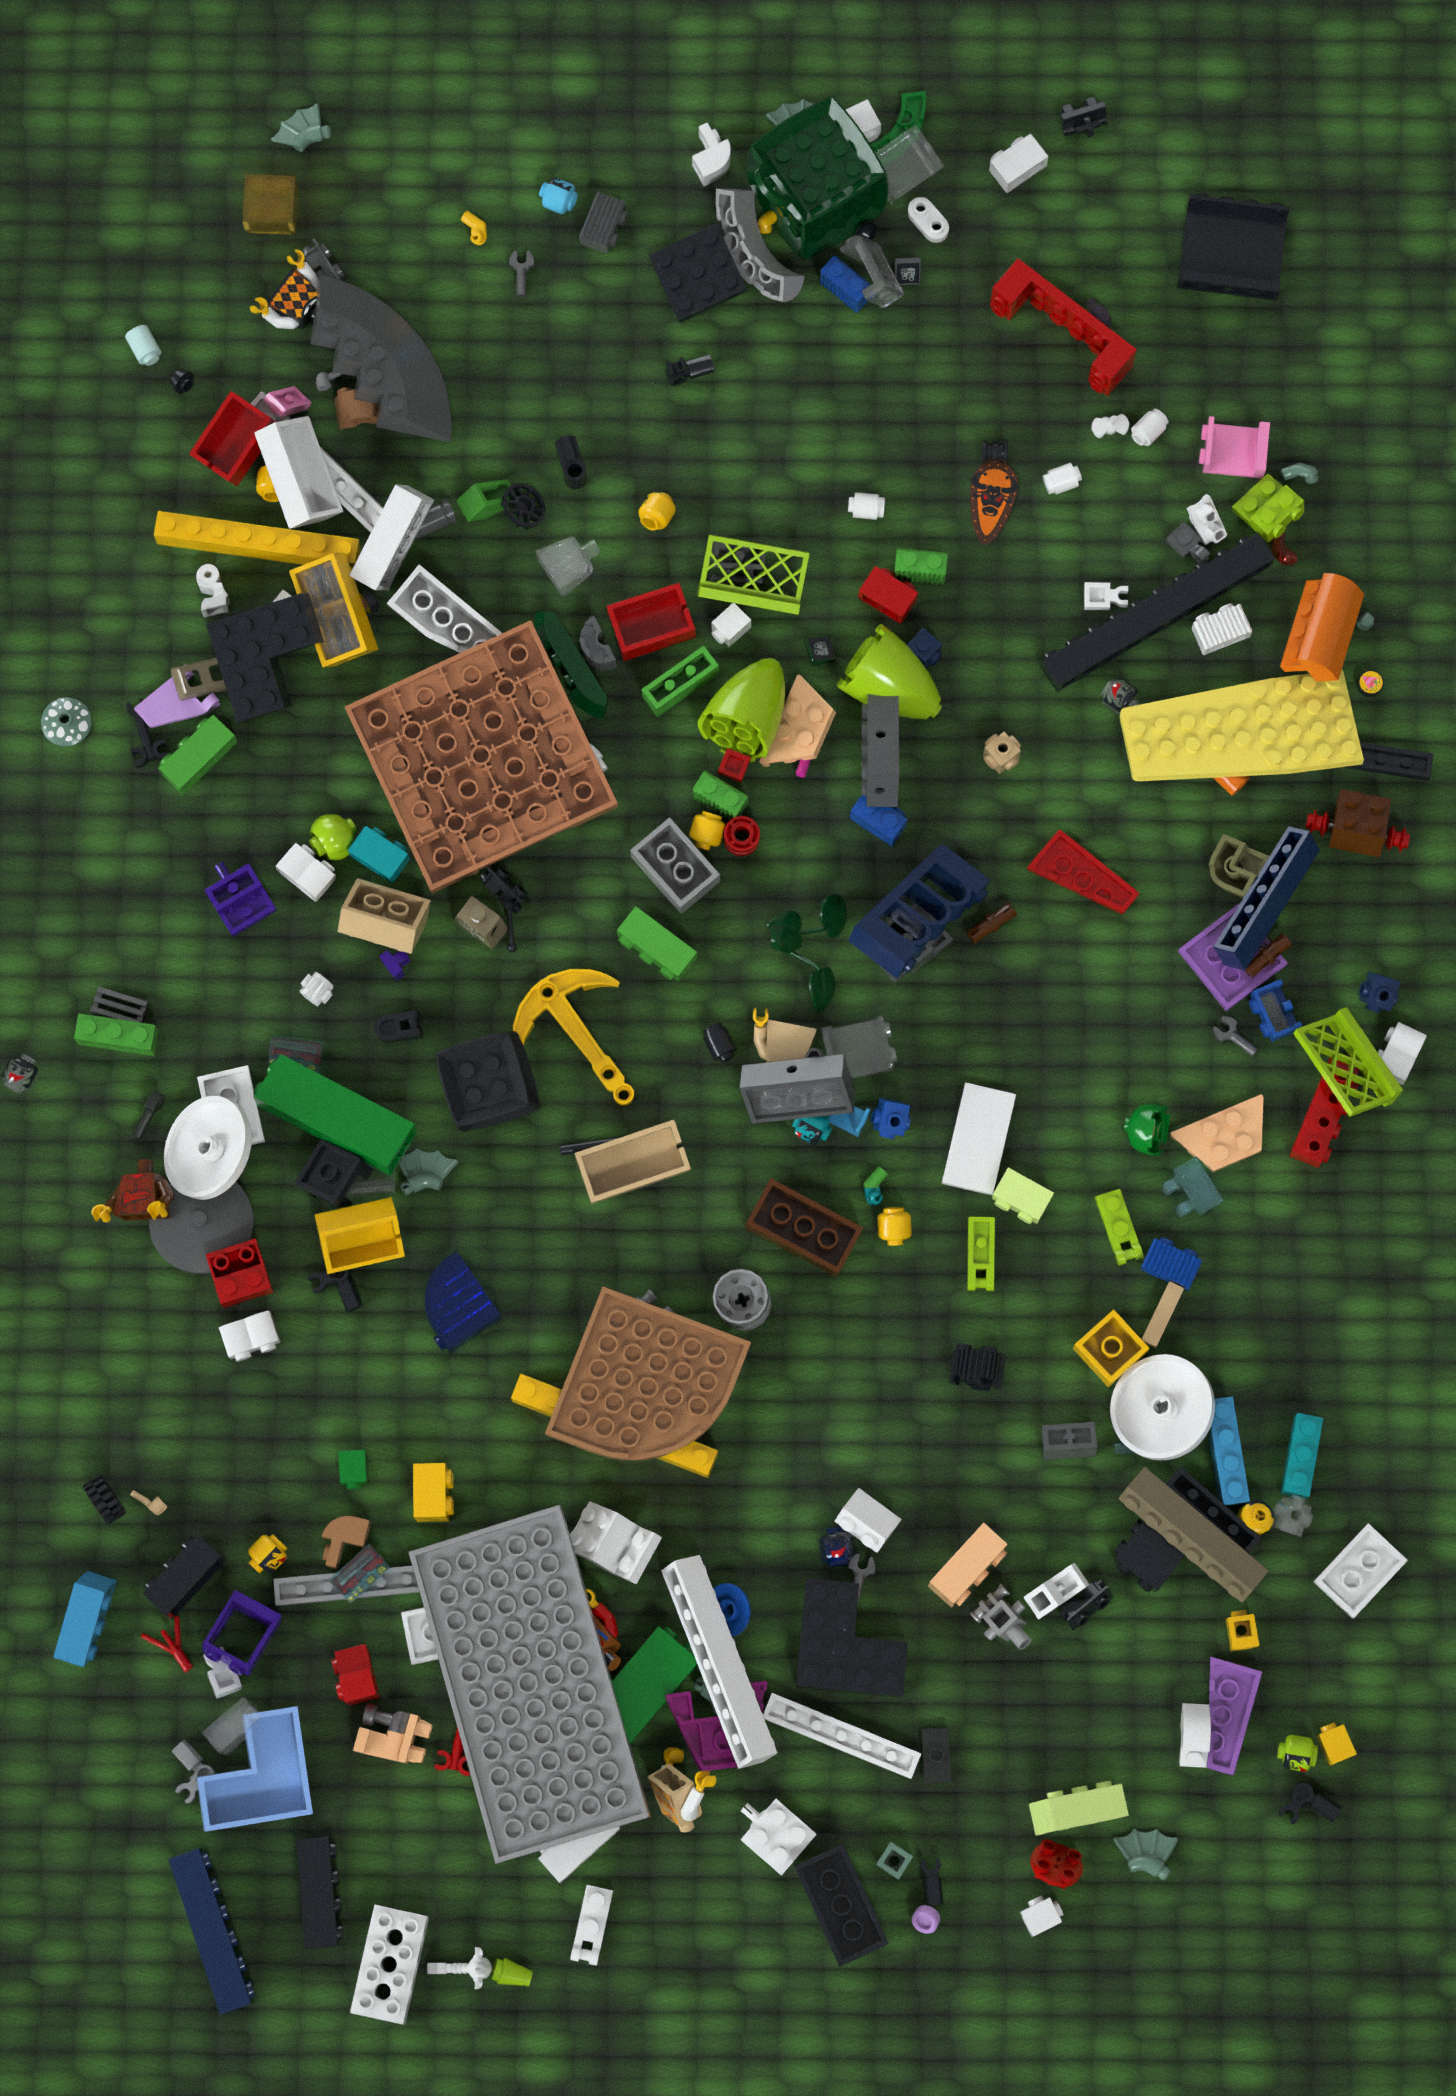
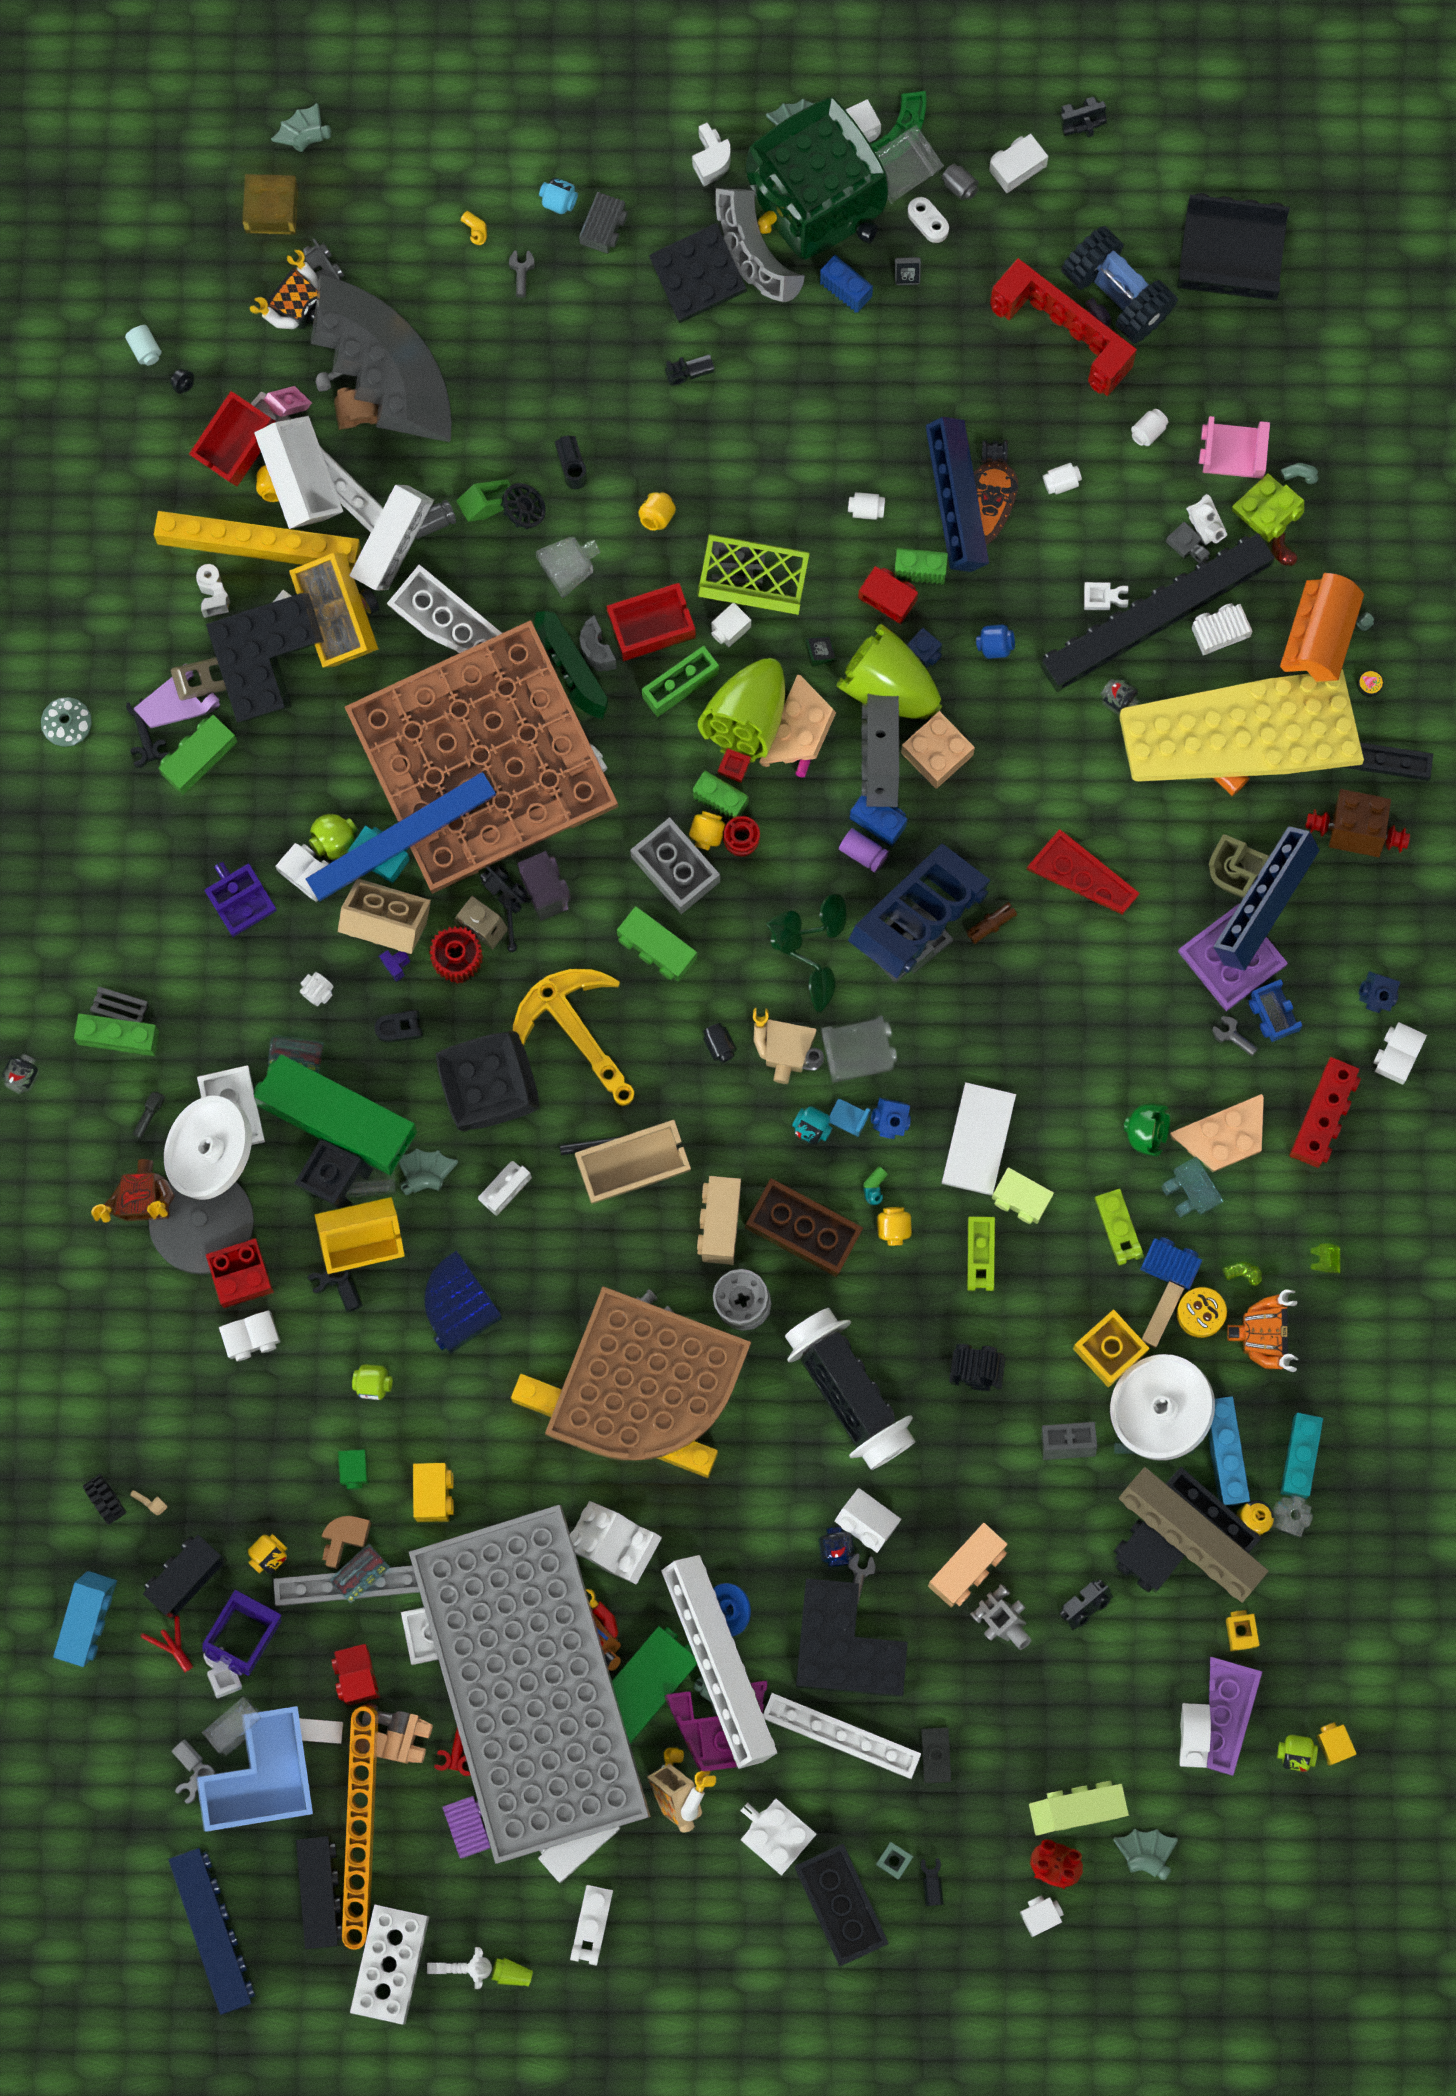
brick [740,1054,856,1124] -> none
clear panel [840,235,905,308] -> none
lavender tile [912,1905,940,1934] -> none
tan brick [983,732,1021,774] -> none
white brick [1024,1563,1090,1619] -> none
white piece [1091,414,1130,438] -> none
reddish brown pin [1245,933,1292,979] -> none
black bar [1278,1782,1342,1824] -> none
lime fence [1293,1007,1403,1117] -> none
white plate [1314,1523,1408,1619] -> none
none -> white sticker [299,1719,343,1744]
none -> blue tile [305,772,496,902]
none -> light orange beam [342,1705,378,1950]
none -> lime head [352,1364,393,1400]
none -> red brick [430,926,483,983]
none -> medium lavender brick [443,1796,491,1859]
none -> white bracket [478,1161,532,1216]
none -> clear purple piece [517,851,571,921]
none -> tan brick [697,1176,741,1265]
none -> black brick [785,1308,916,1470]
none -> medium lavender piece [838,828,889,873]
none -> light nougat brick [901,711,975,789]
none -> dark blue brick [925,417,989,572]
none -> flat silver brick [942,164,979,200]
none -> blue head [976,624,1015,659]
none -> black plate [1061,226,1178,344]
none -> yellow head [1177,1287,1227,1338]
none -> clear neon green arm [1222,1262,1262,1285]
none -> orange torso [1227,1290,1298,1372]
none -> clear neon green tile [1311,1243,1340,1273]

